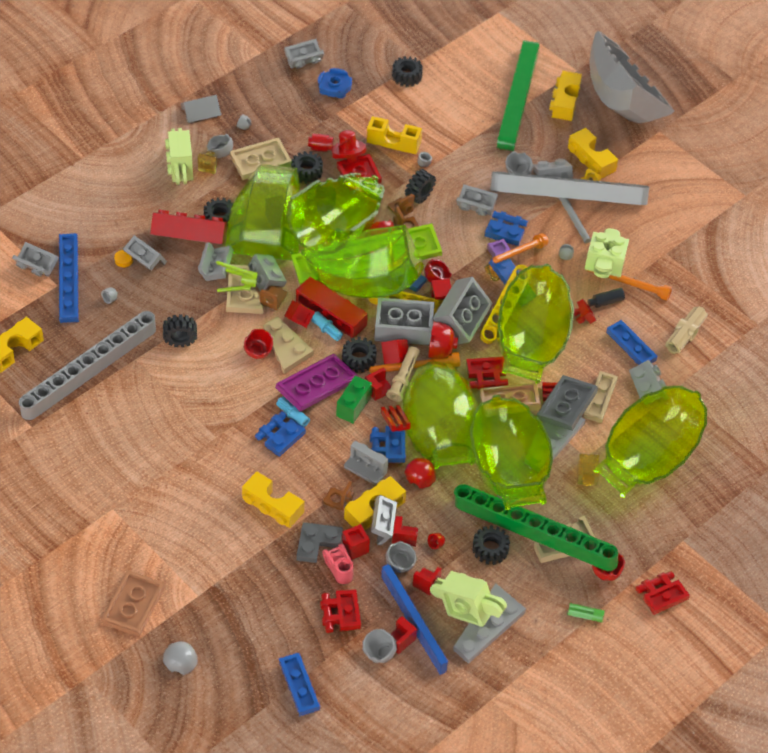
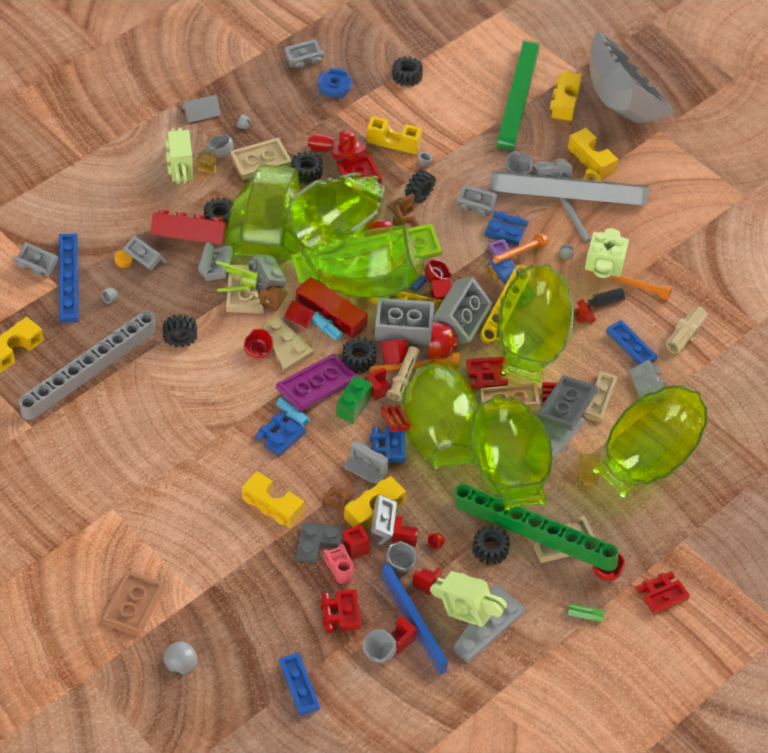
red hair [405,458,437,489] -> none

